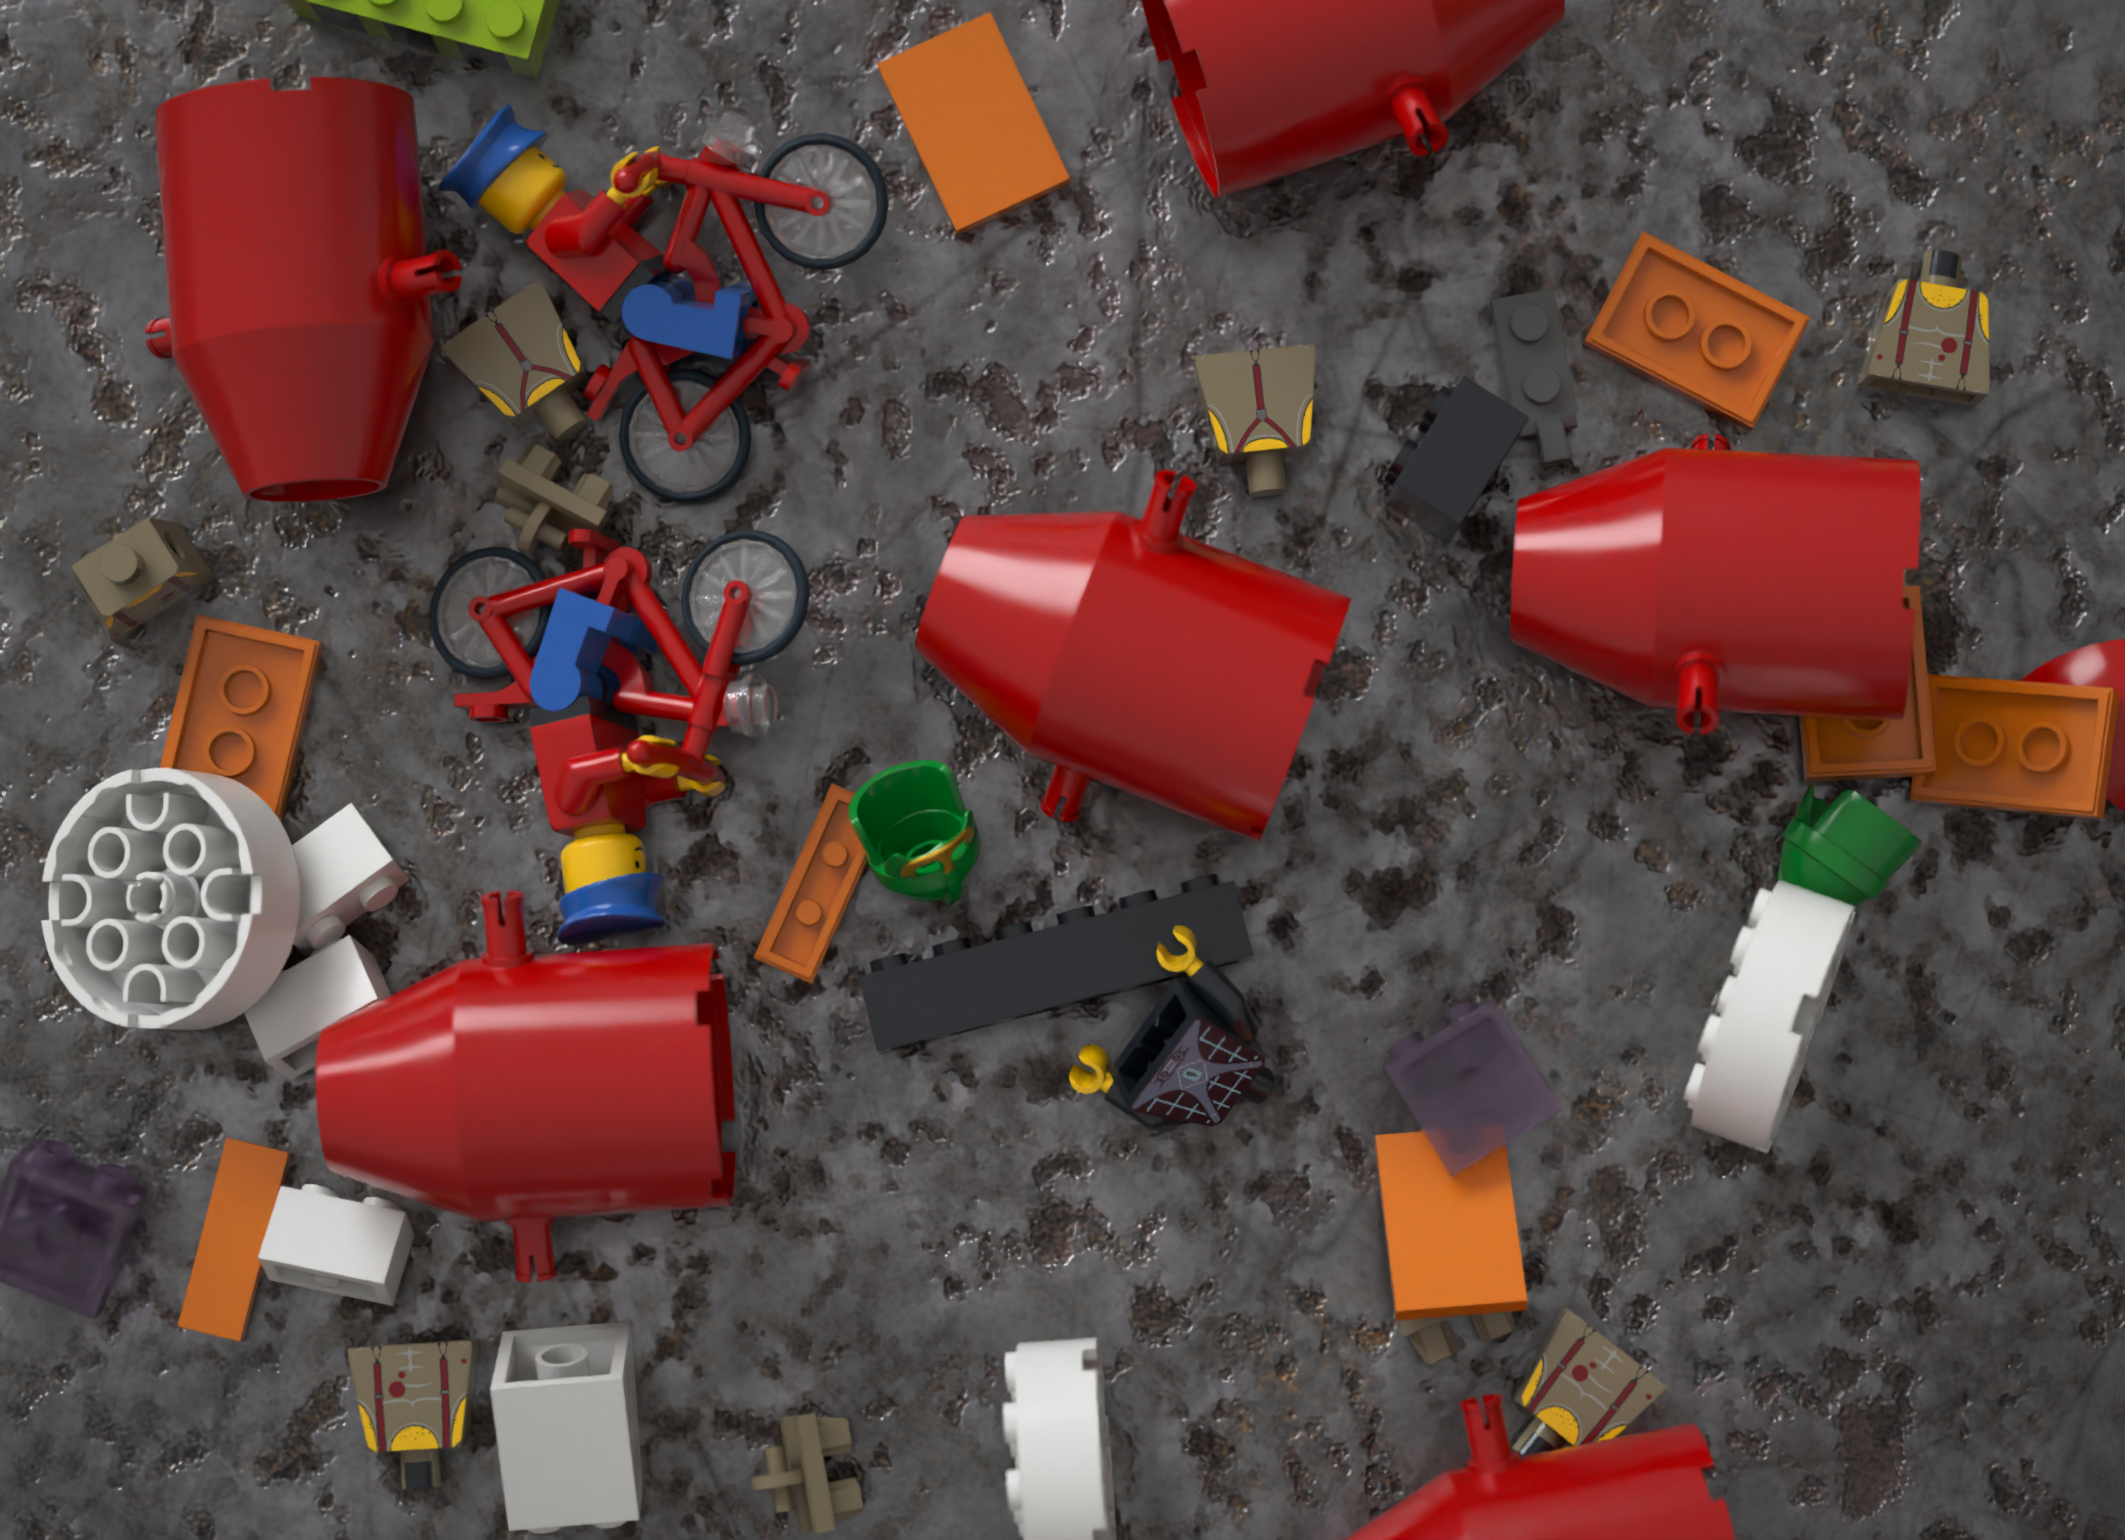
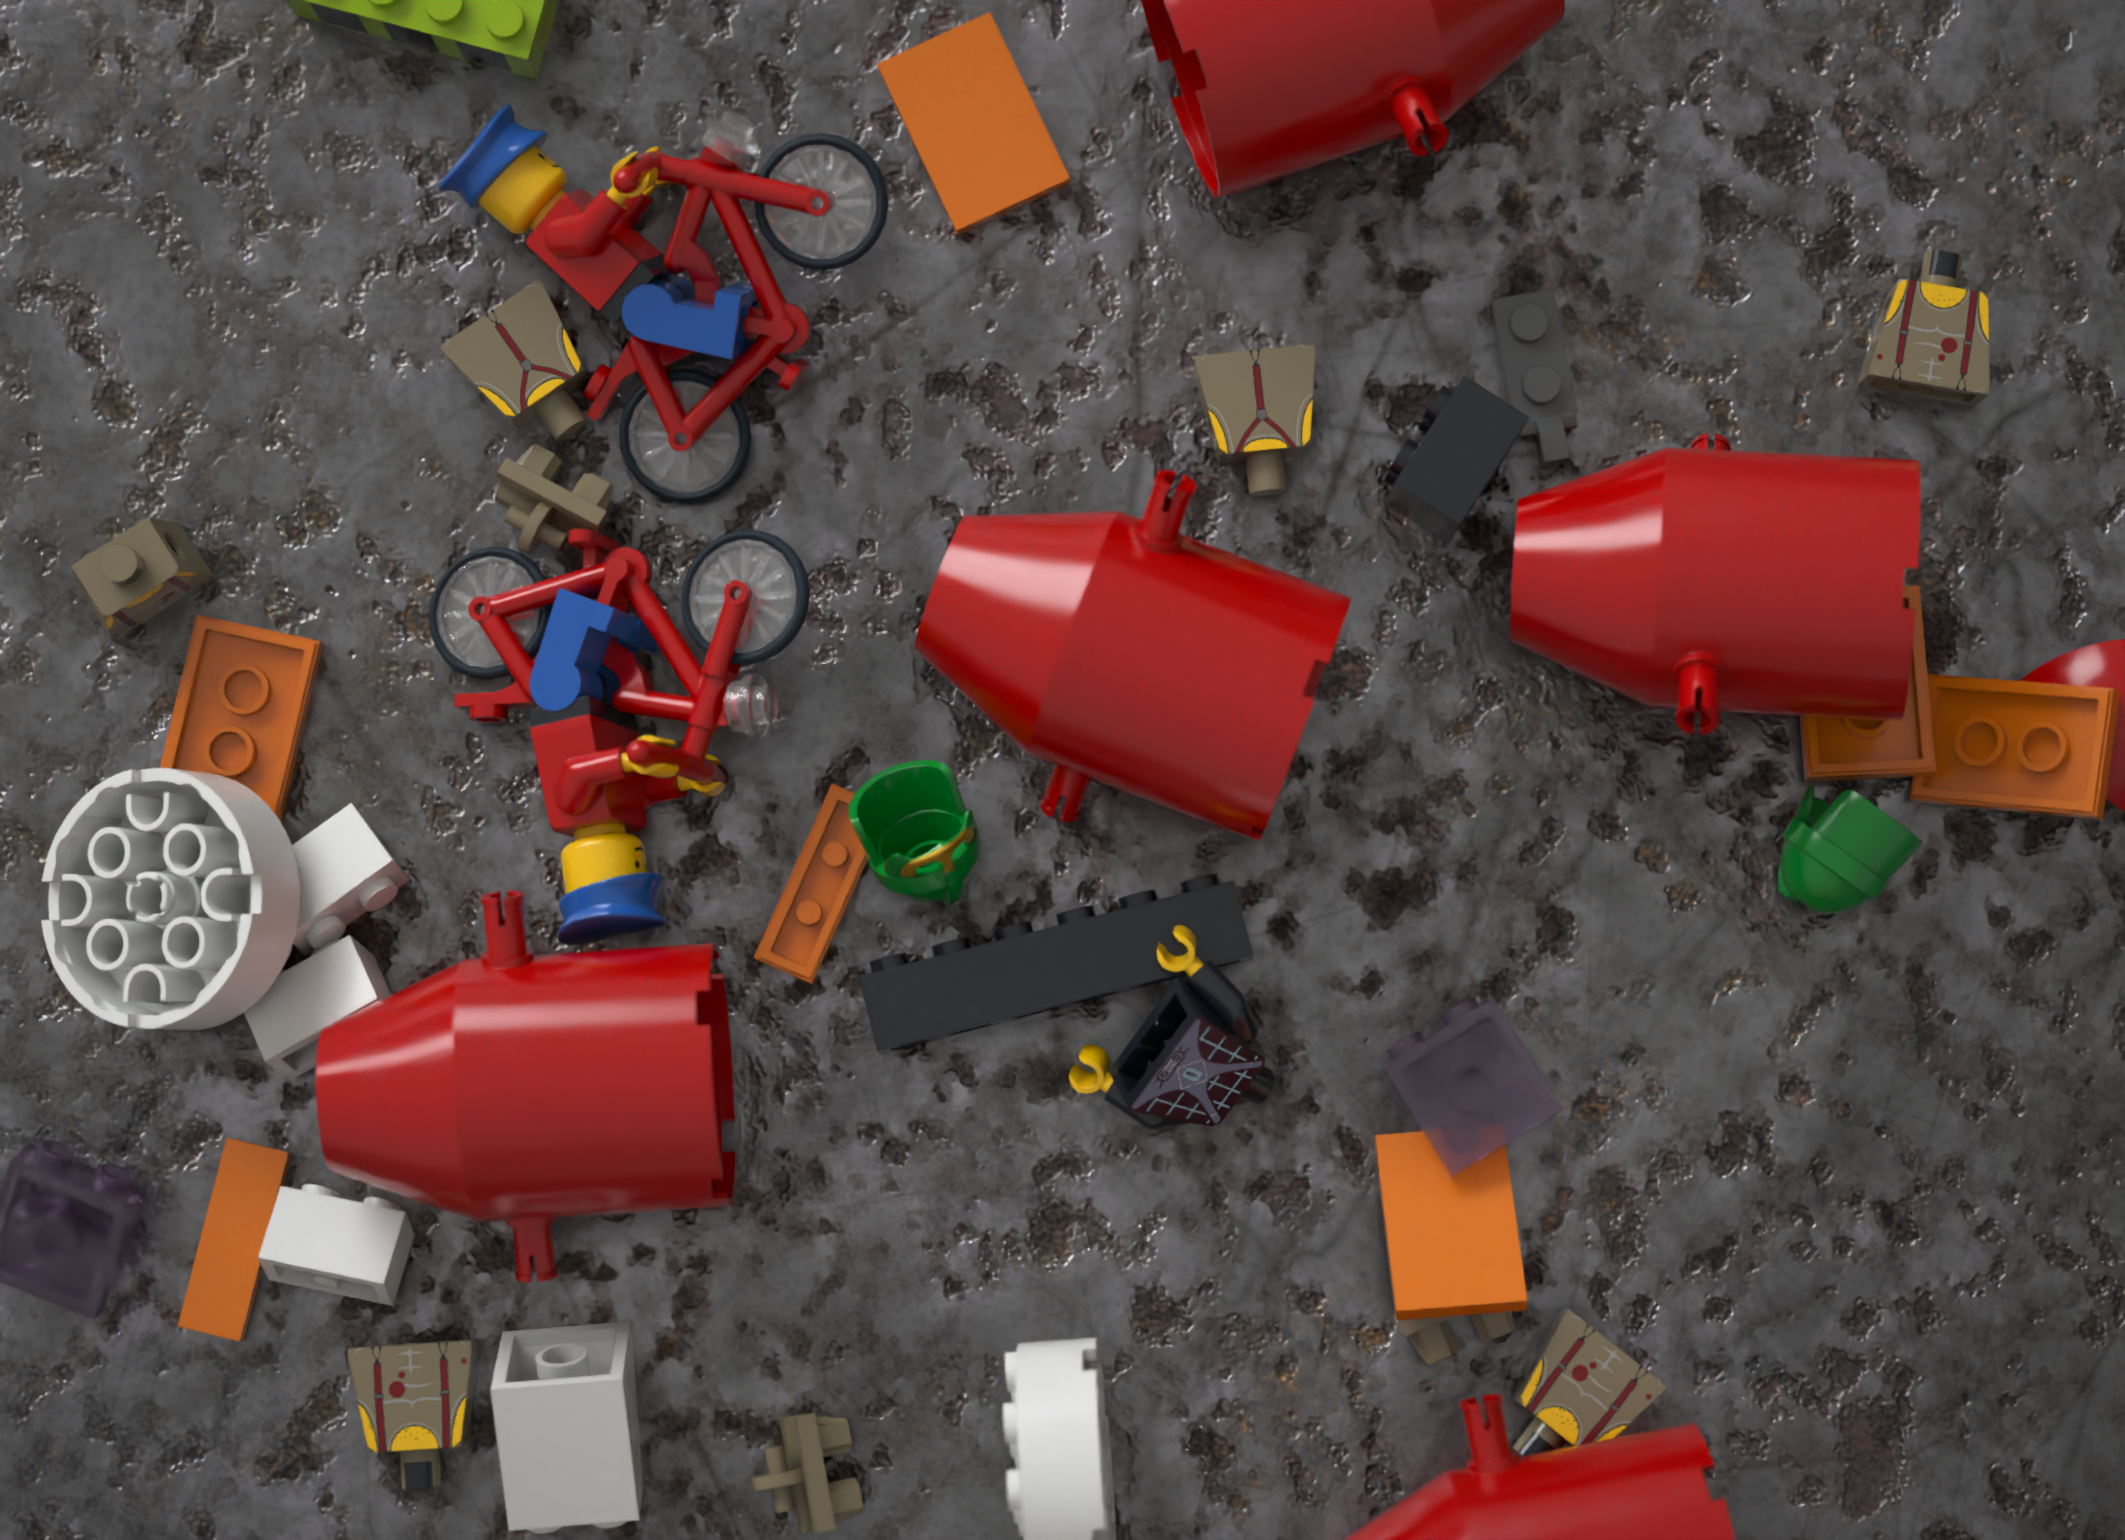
red piece [145,77,462,502] -> none
orange tile [1583,231,1811,432] -> none
white brick [1683,880,1855,1153] -> none

